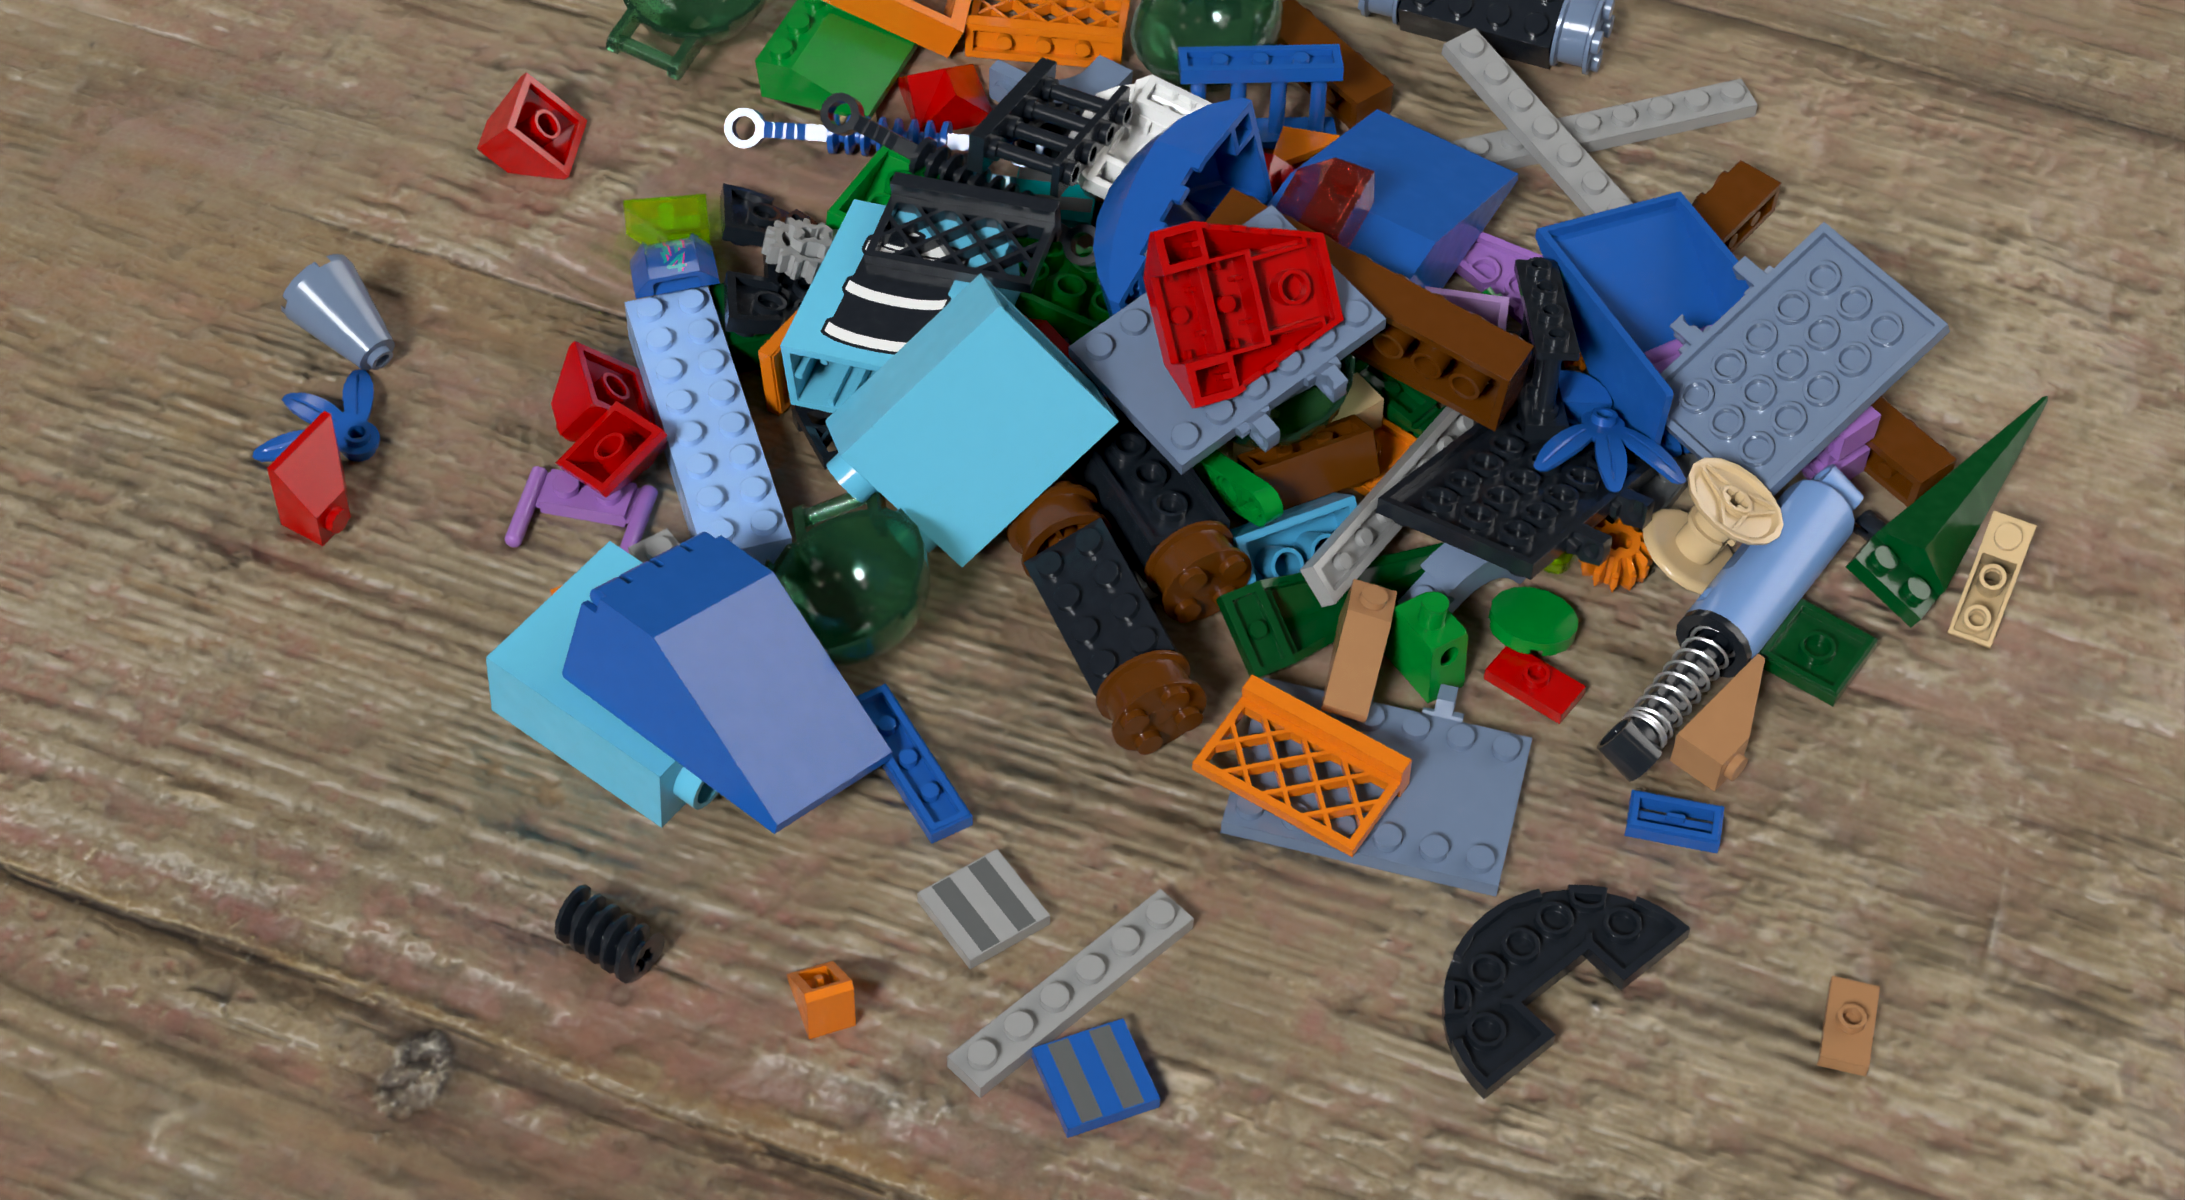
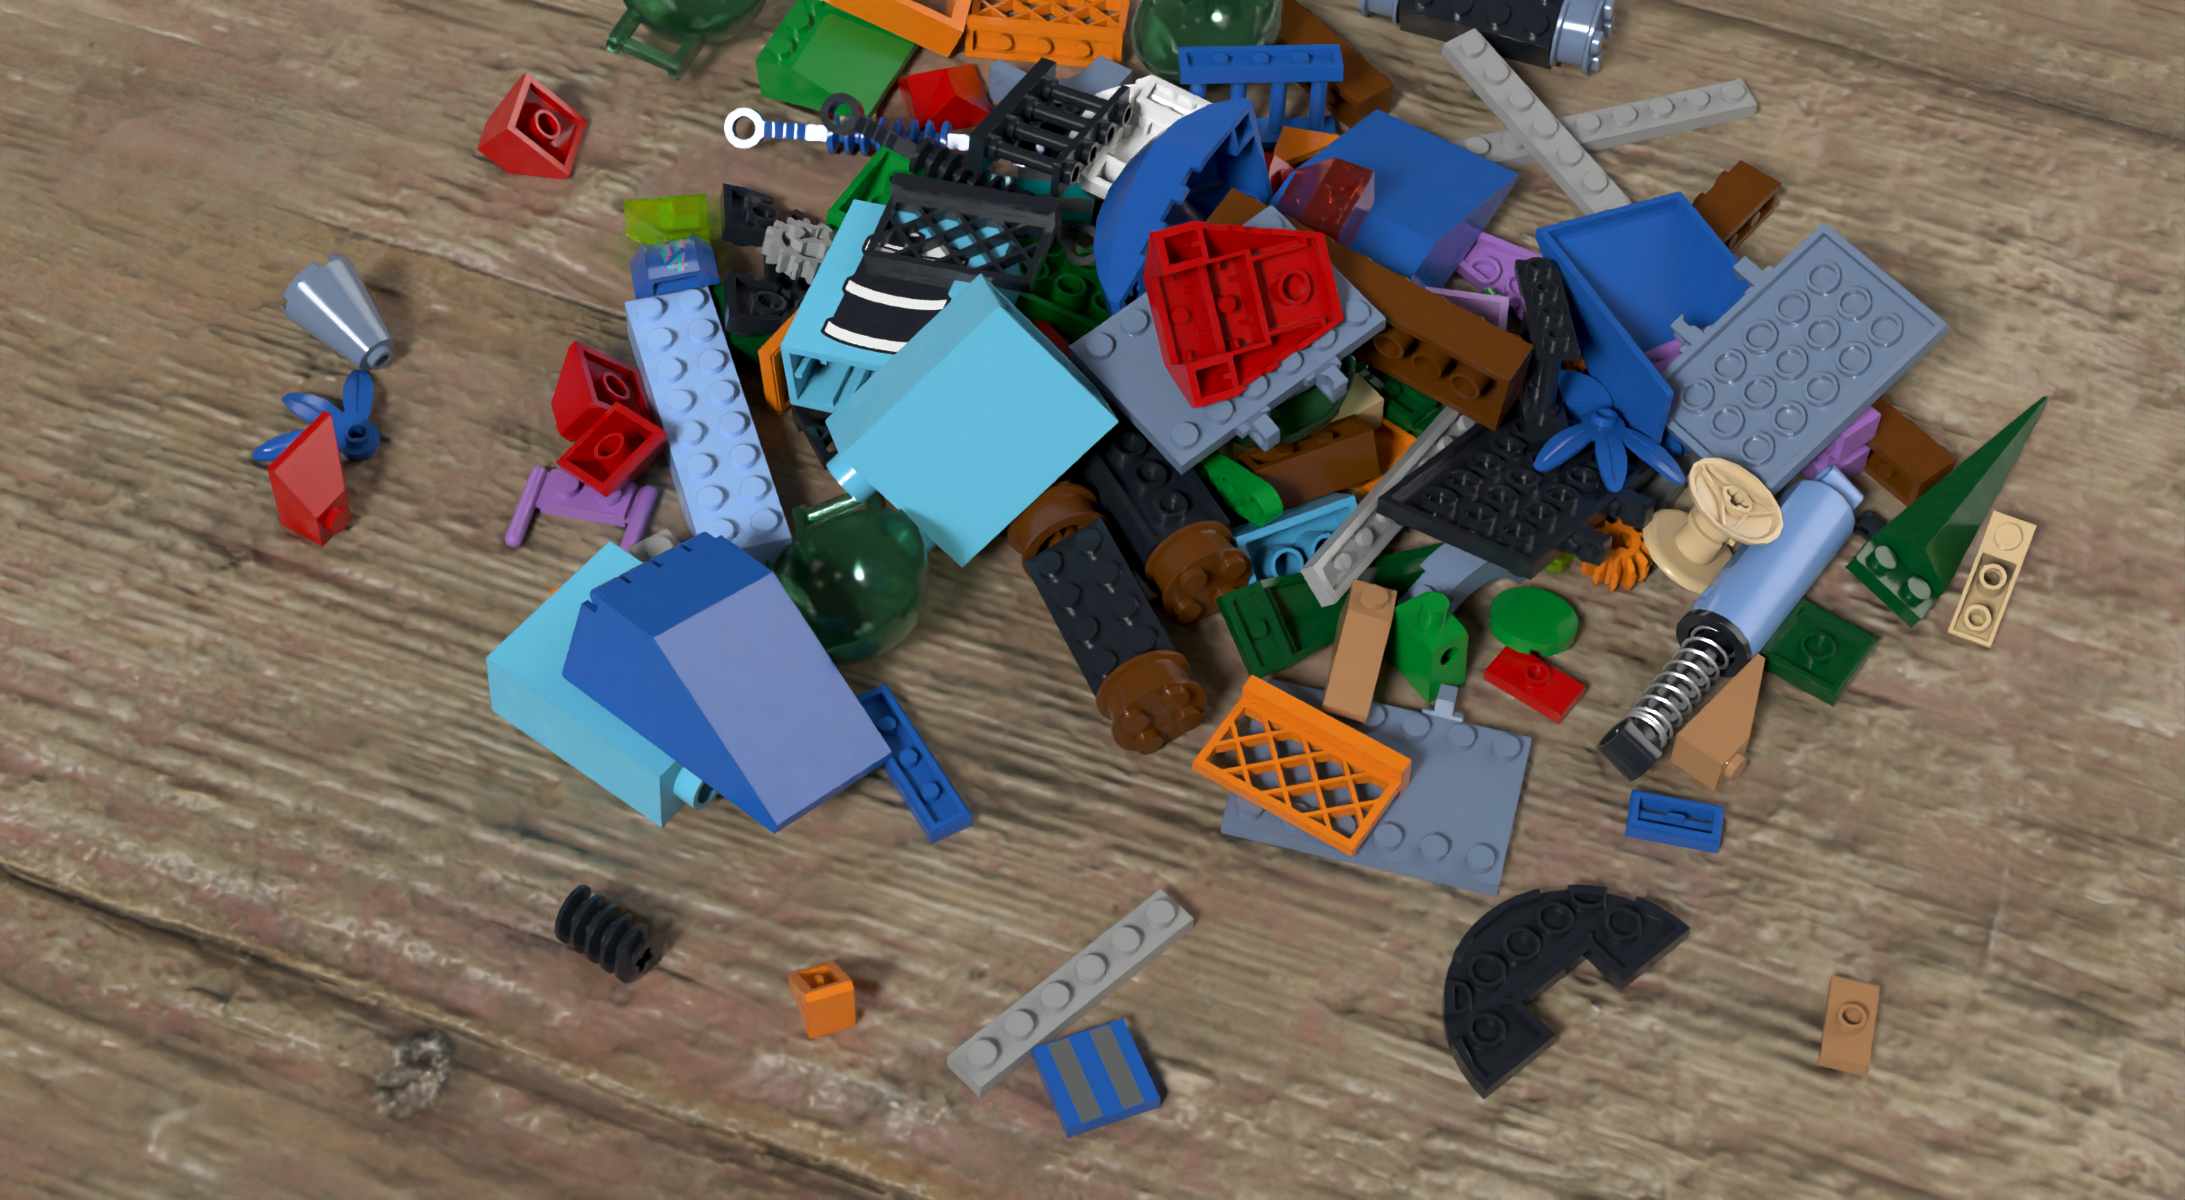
light grey tile [917,849,1050,969] -> none

